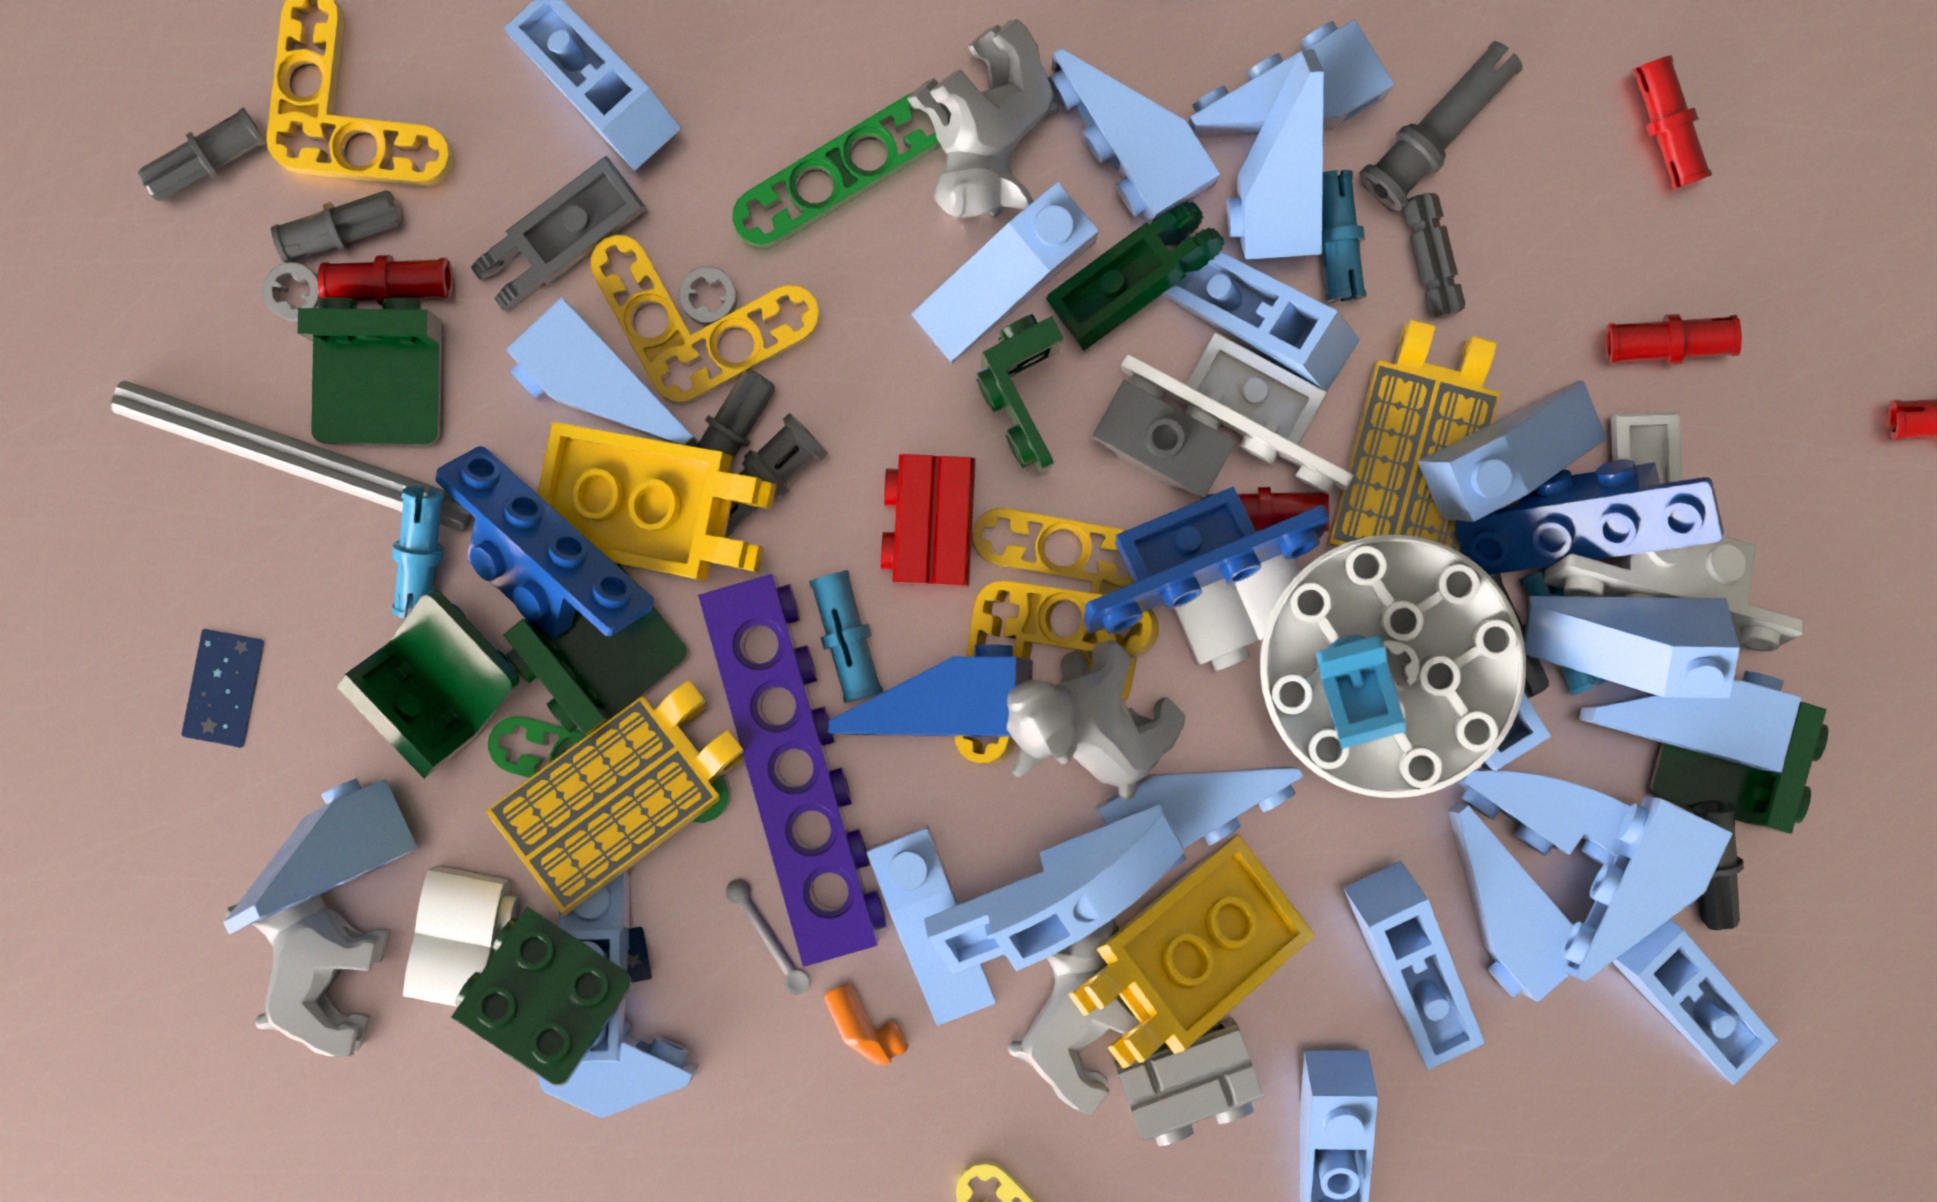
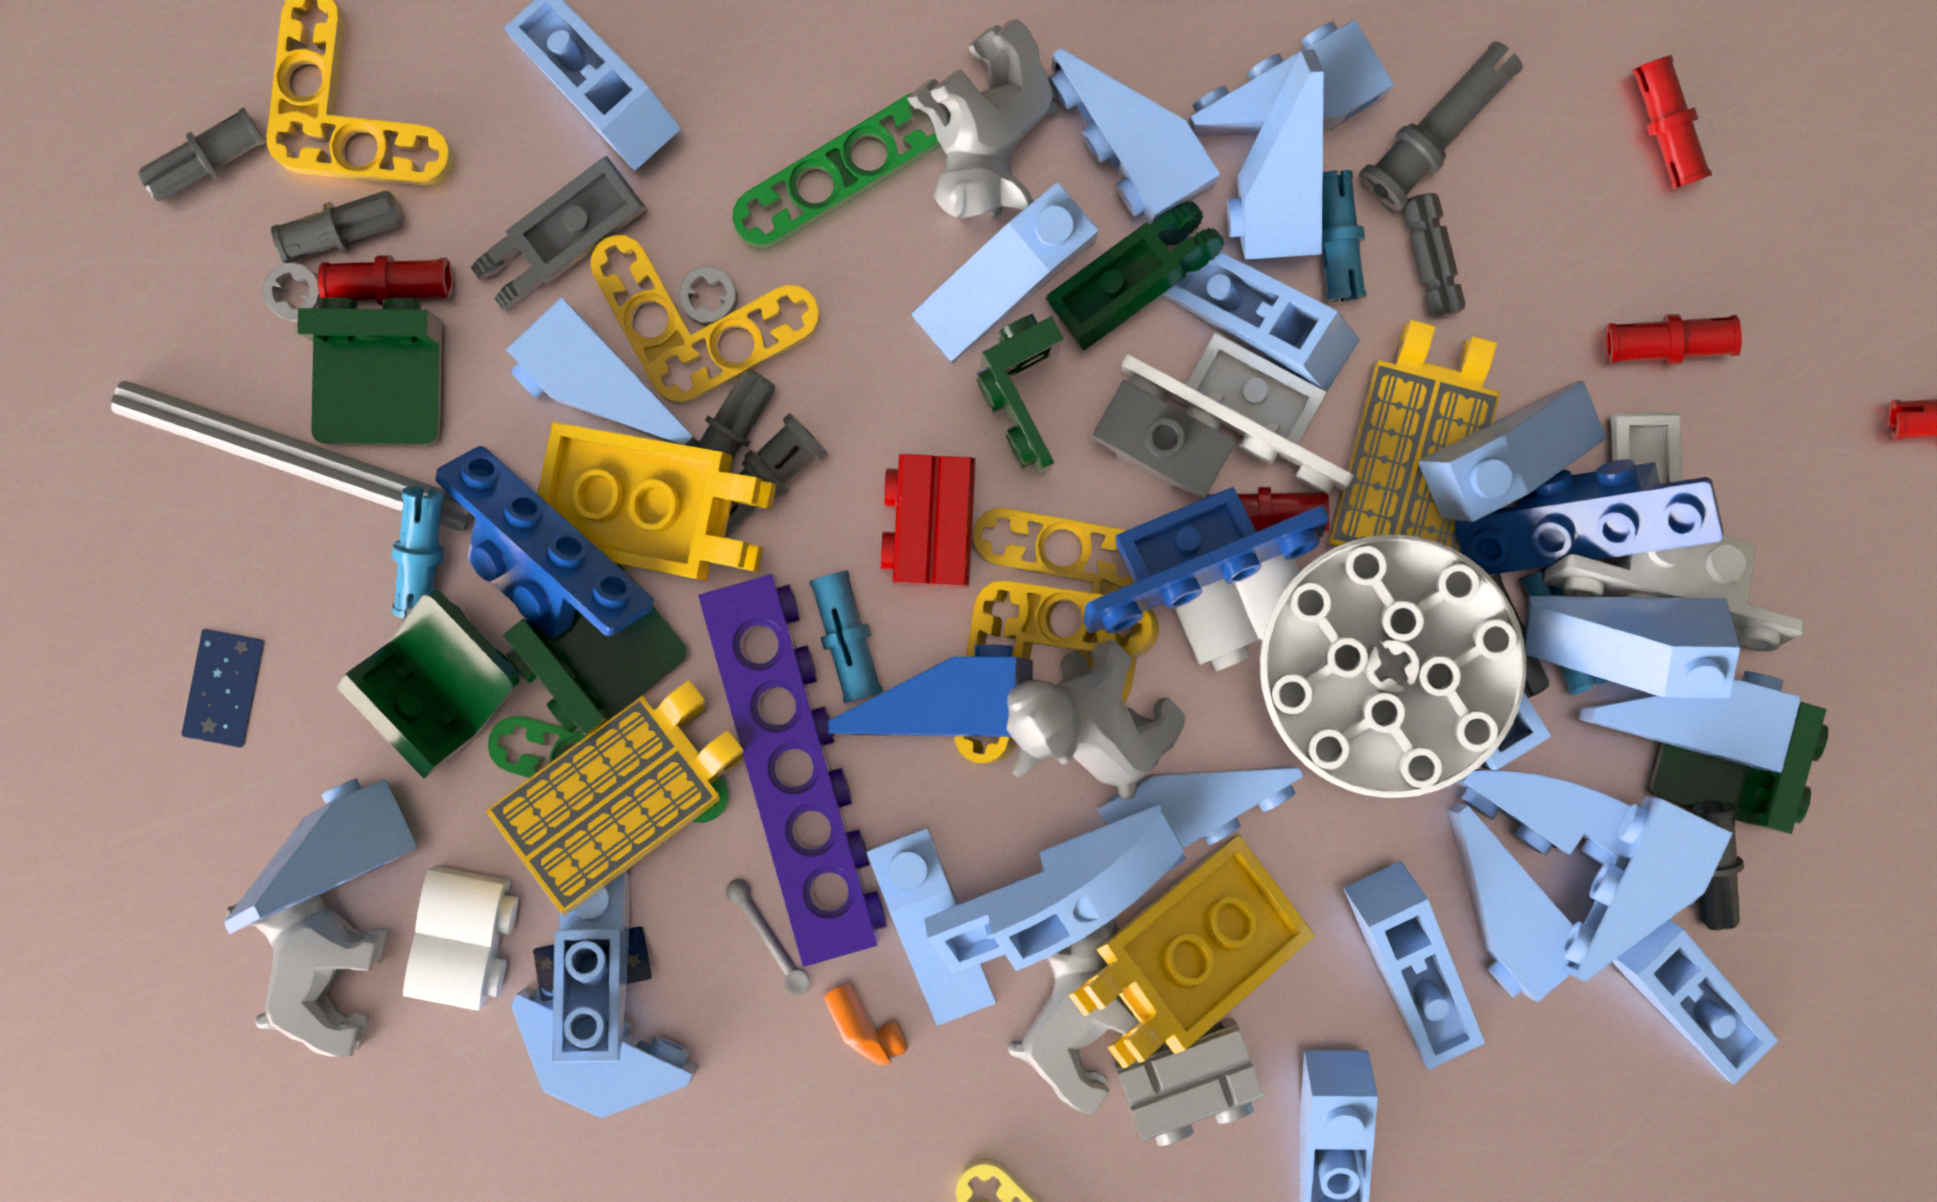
dark green bracket [451,907,632,1086] -> none
dark azure bracket [1316,635,1407,749] -> none

